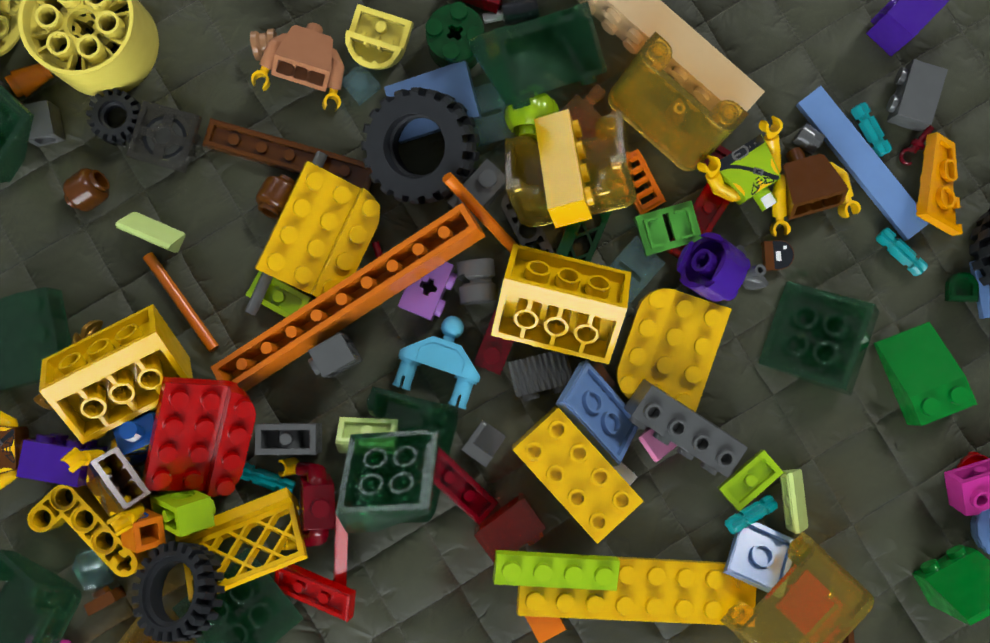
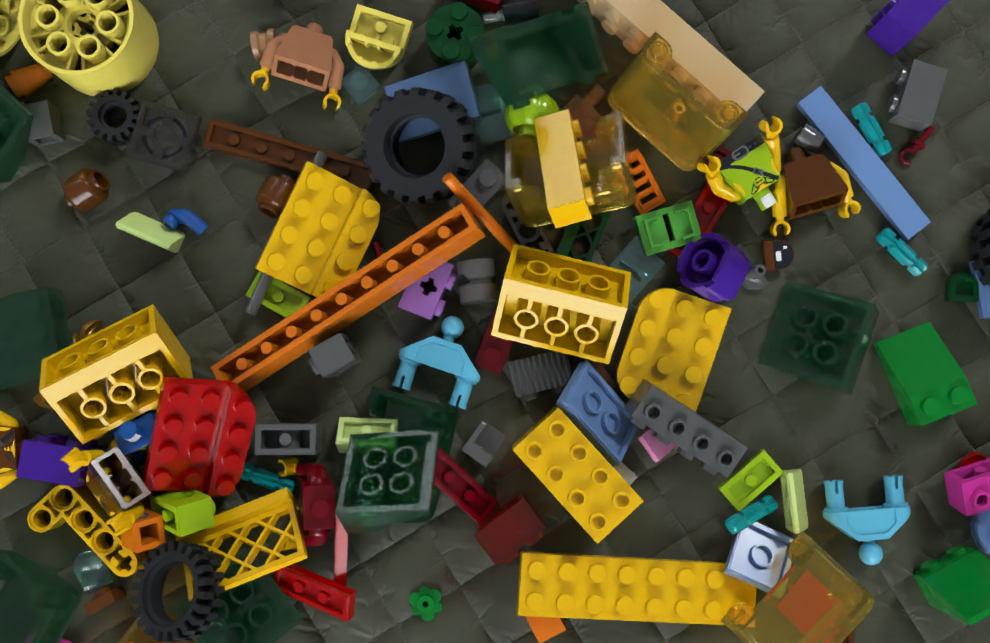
orange bar [143,252,219,352] -> none
lime plate [493,550,620,591] -> none
light orange wing [916,132,963,236] -> none
none -> blue arm [163,209,209,236]
none -> green plant [409,586,442,621]
none -> medium azure connector [822,475,911,565]

